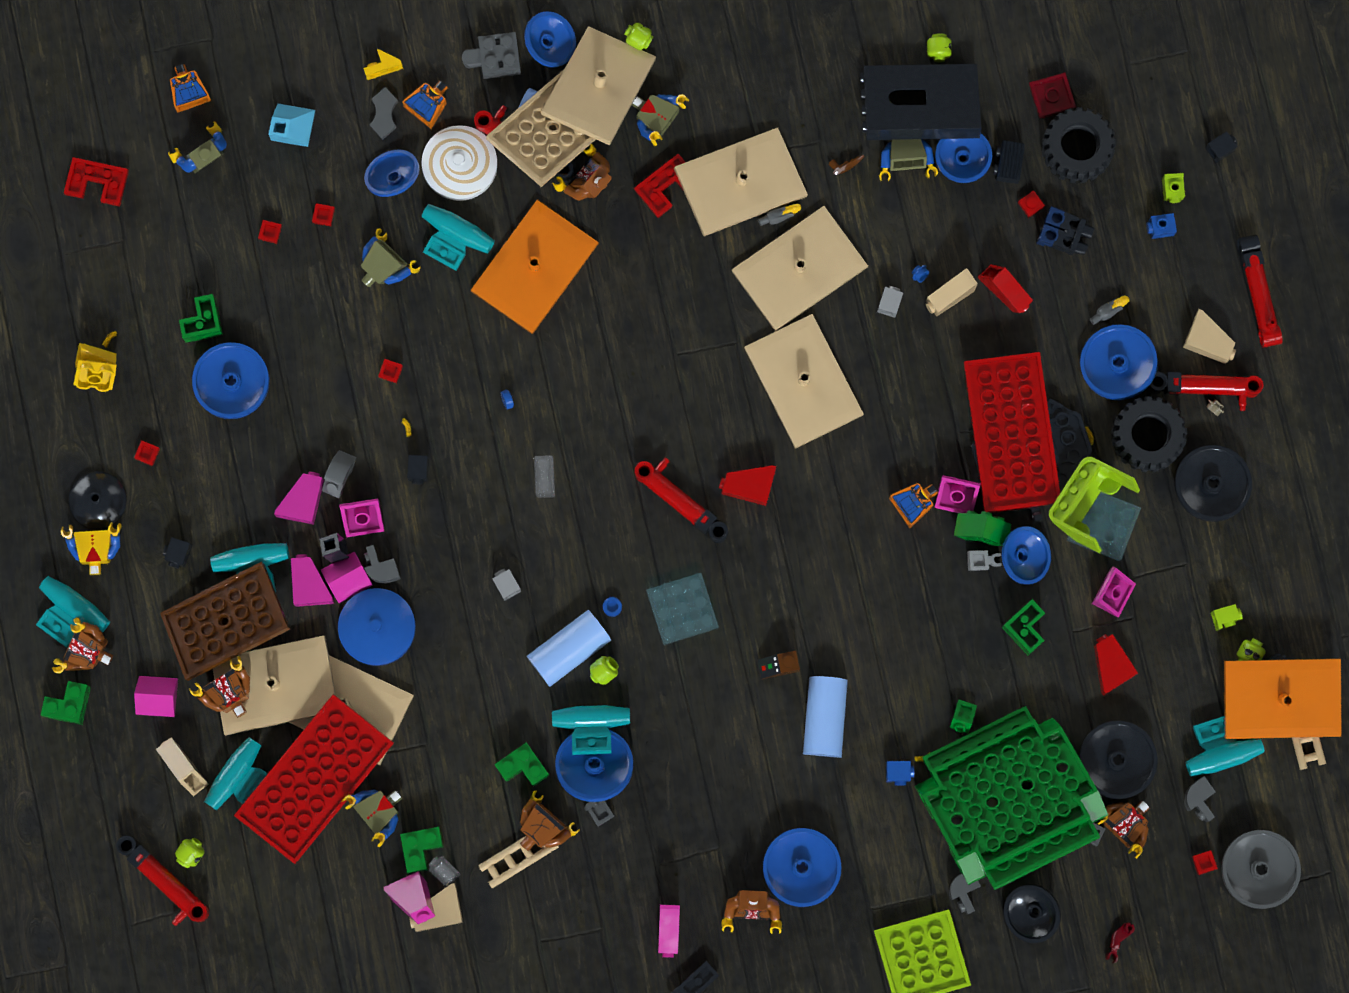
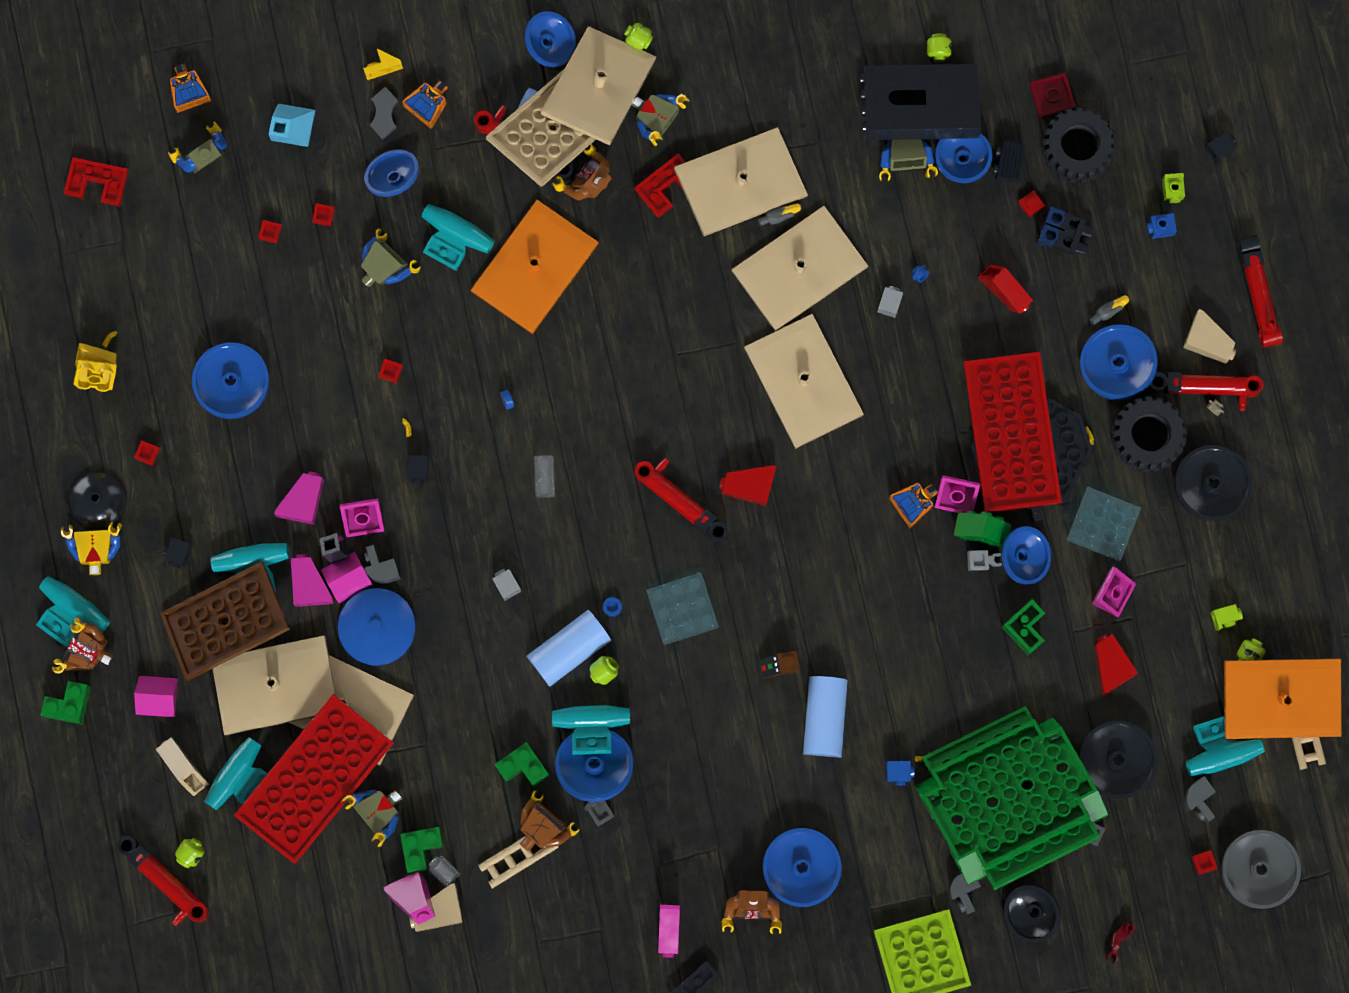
green brick [179,294,223,343] -> none
torso [189,657,250,718] -> none
dark grey brick [322,450,357,498] -> none
white dish [422,126,497,201] -> none
dark grey brick [462,32,521,79] -> none
reddish brown bar [828,155,864,174] -> none
tan slope [926,268,978,316] -> none
green bracket [950,700,977,734] -> none
lime windscreen [1049,457,1140,553] -> none
torso [1098,800,1150,859] -> none

